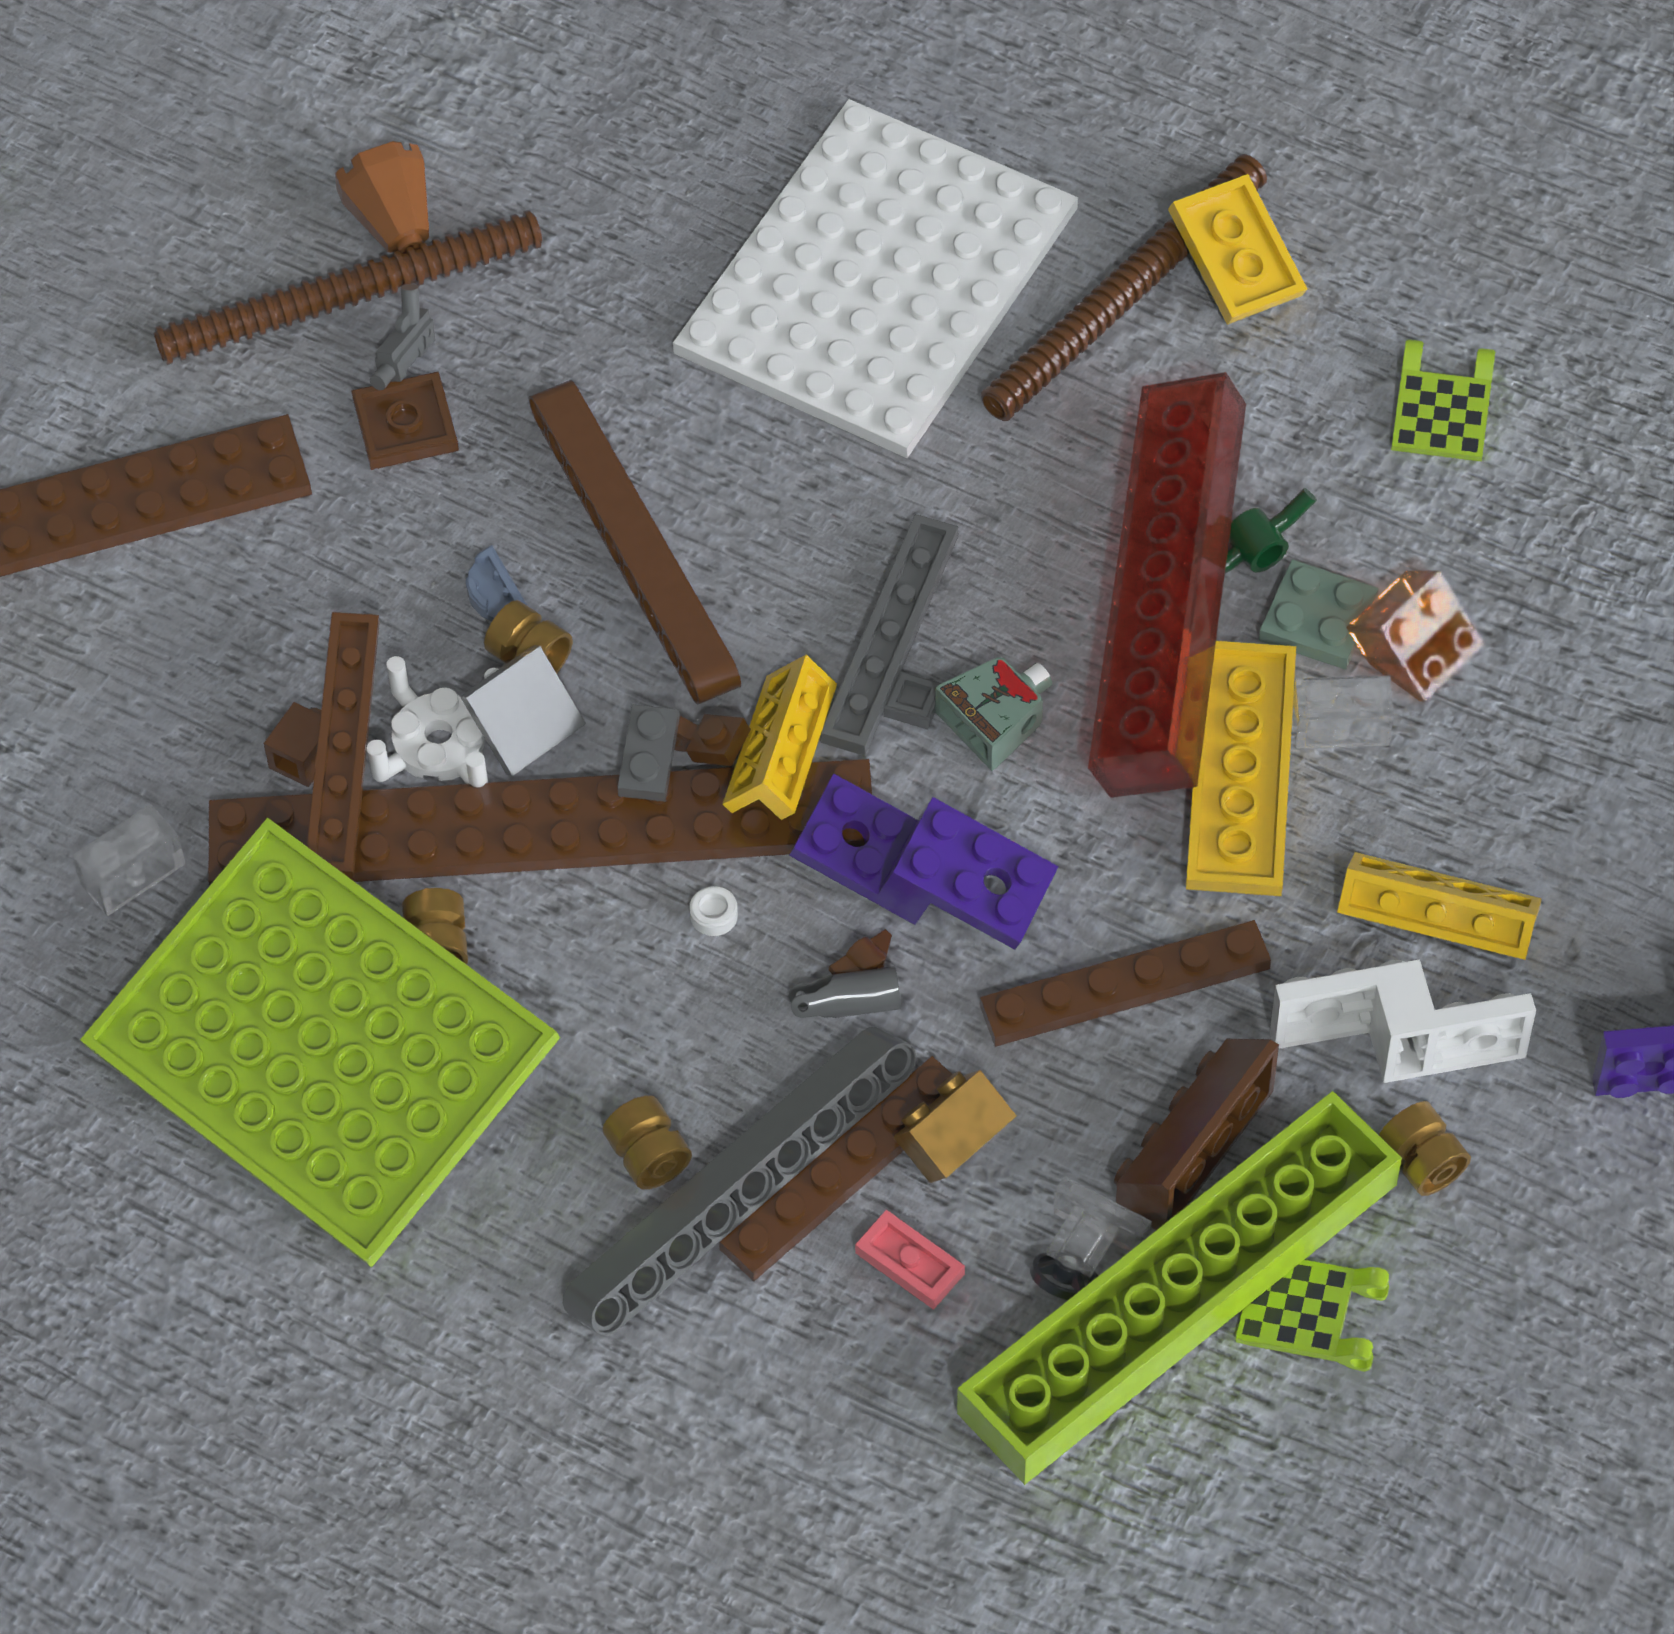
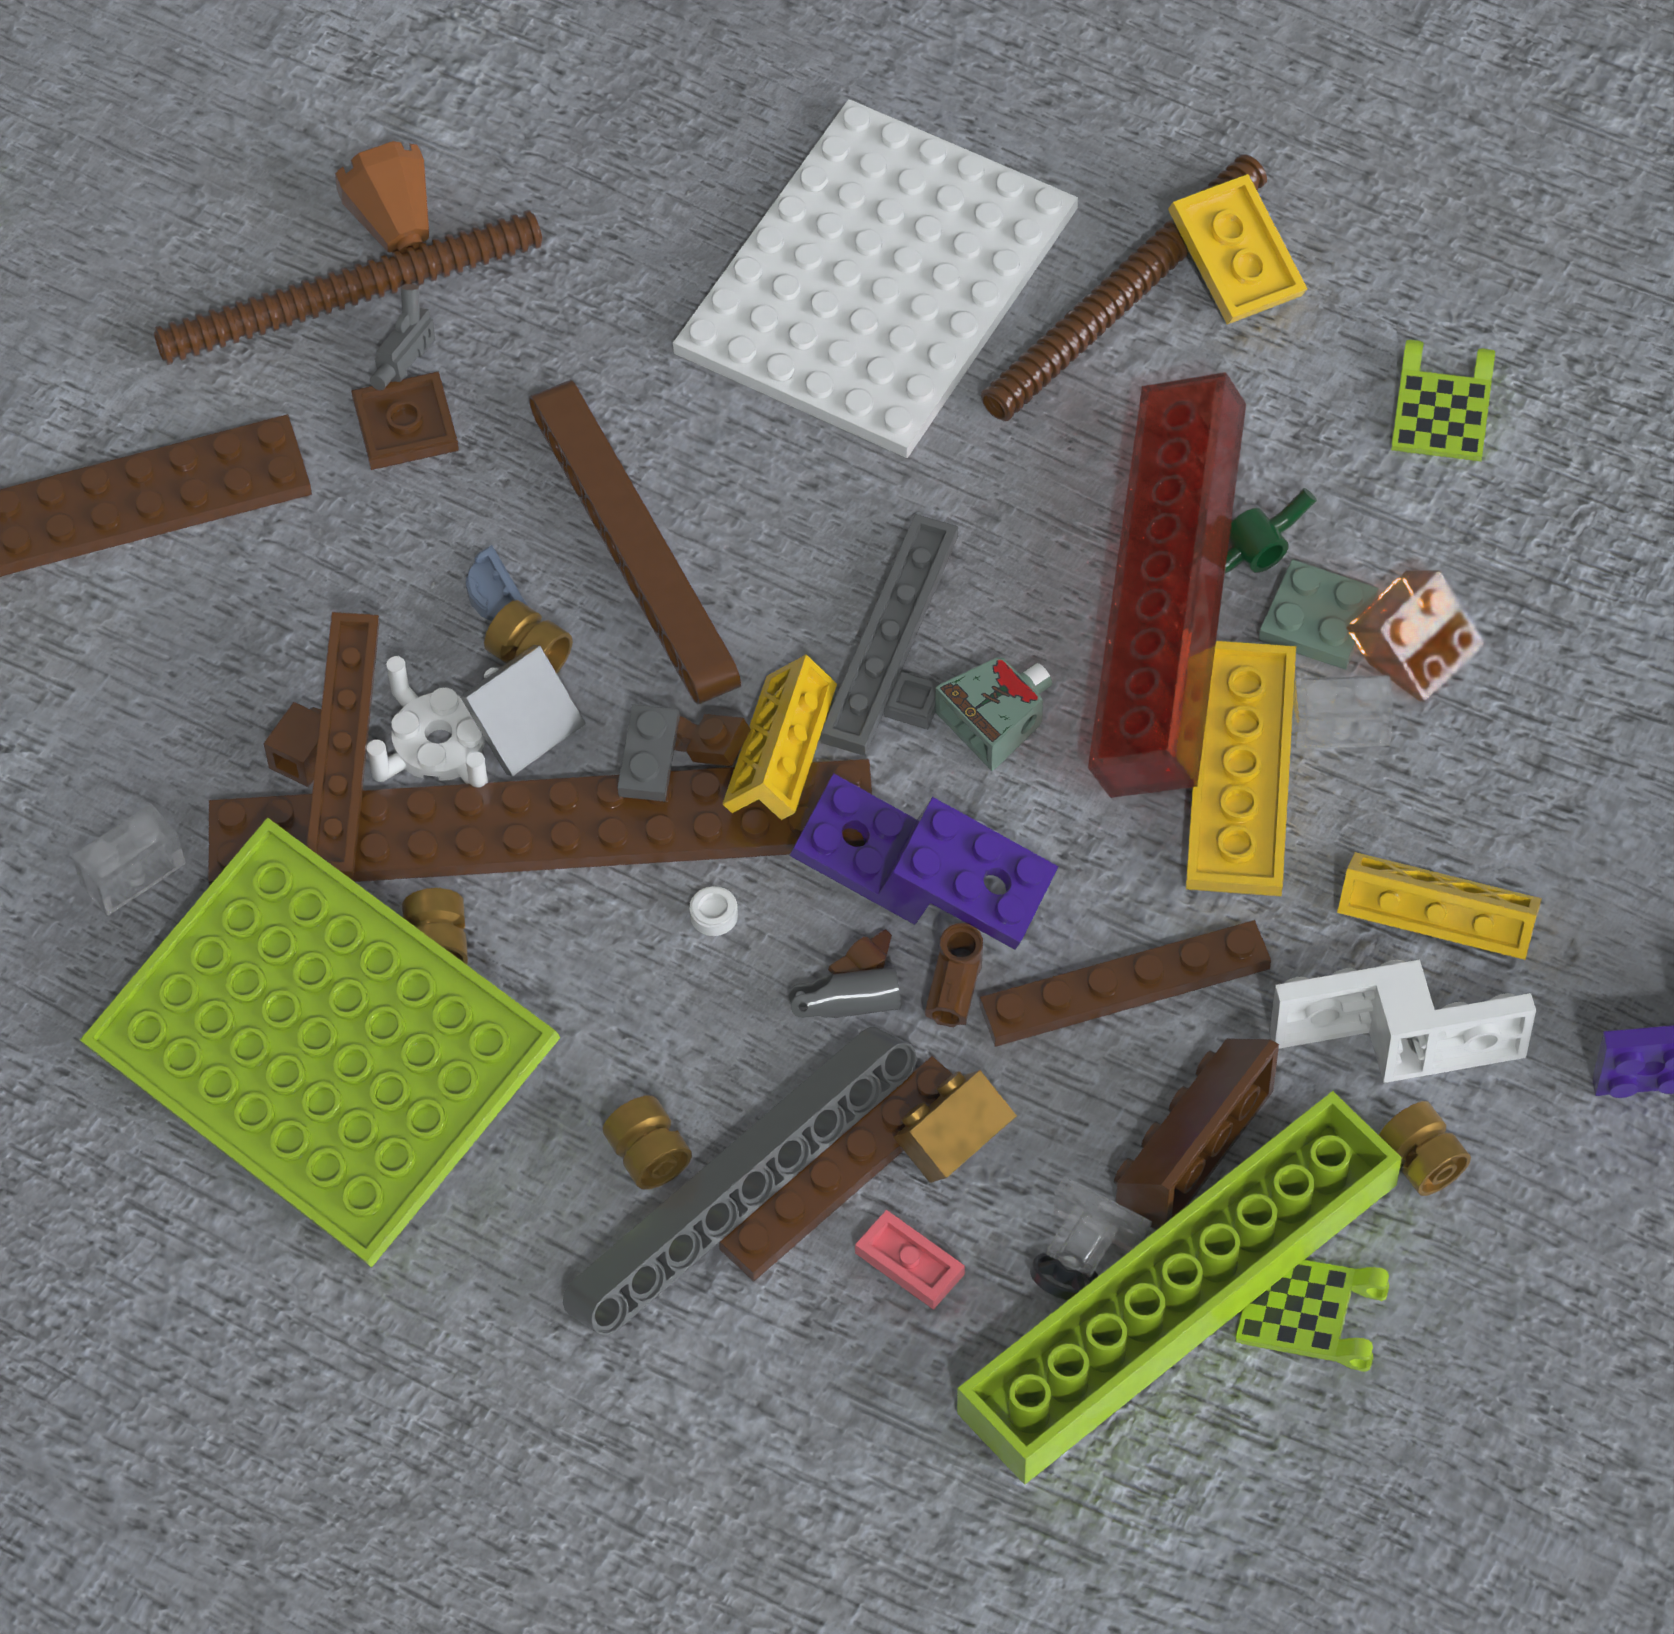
none -> reddish brown piece [925,923,983,1028]

